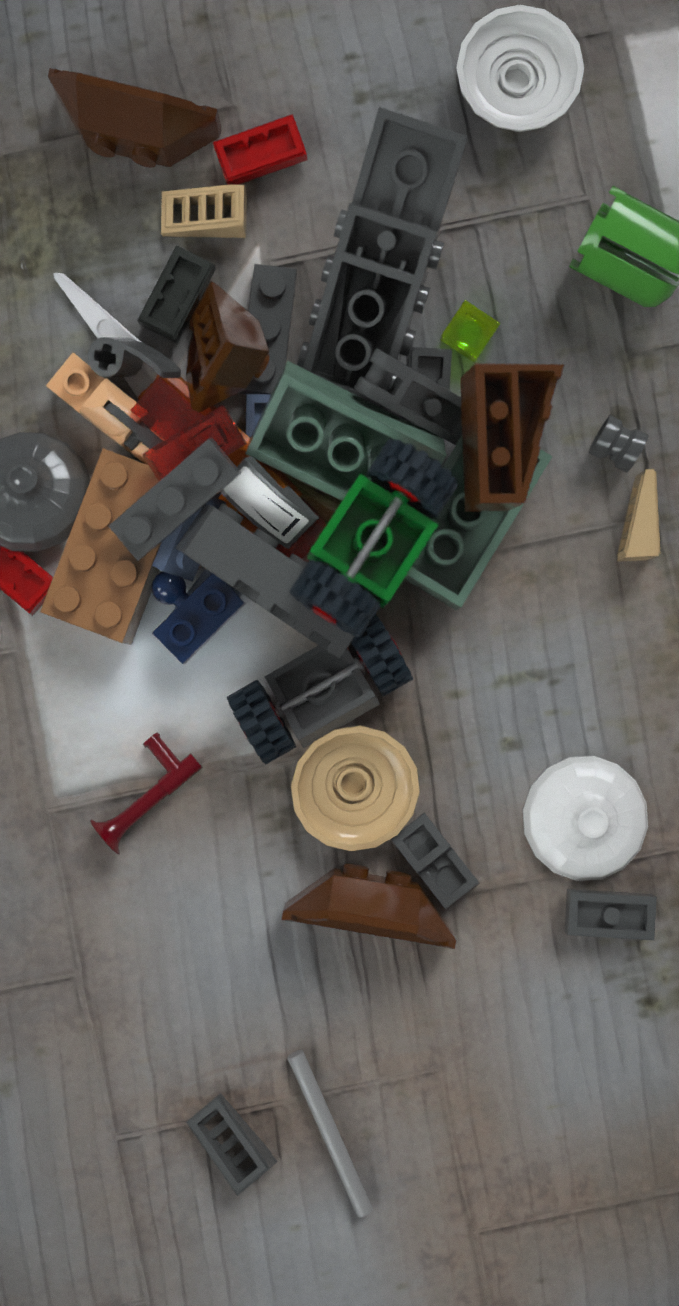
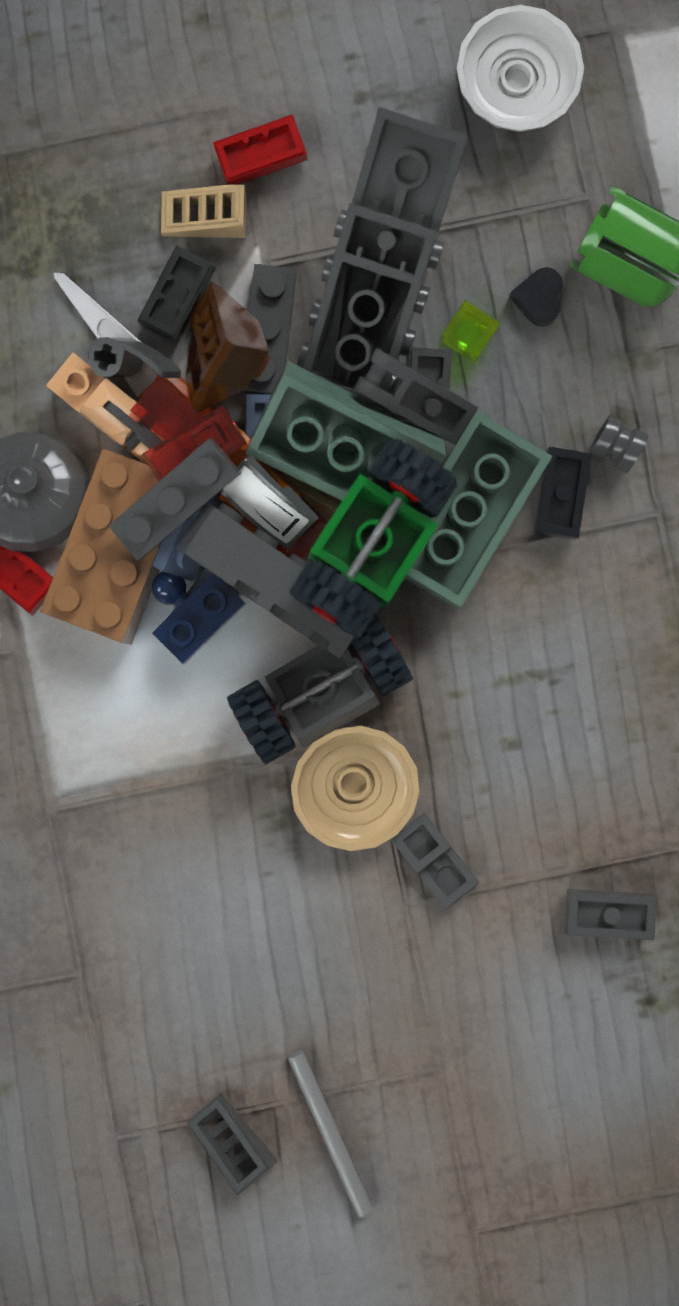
reddish brown wedge [48,68,222,168] -> none
dark red piece [90,732,203,855] -> none
reddish brown wedge [282,864,456,949] -> none
reddish brown wedge [460,363,564,512] -> none
white hat [523,756,648,881] -> none
tan slope [617,469,661,561] -> none
none -> black tile [509,267,563,327]
none -> black plate [534,446,592,540]

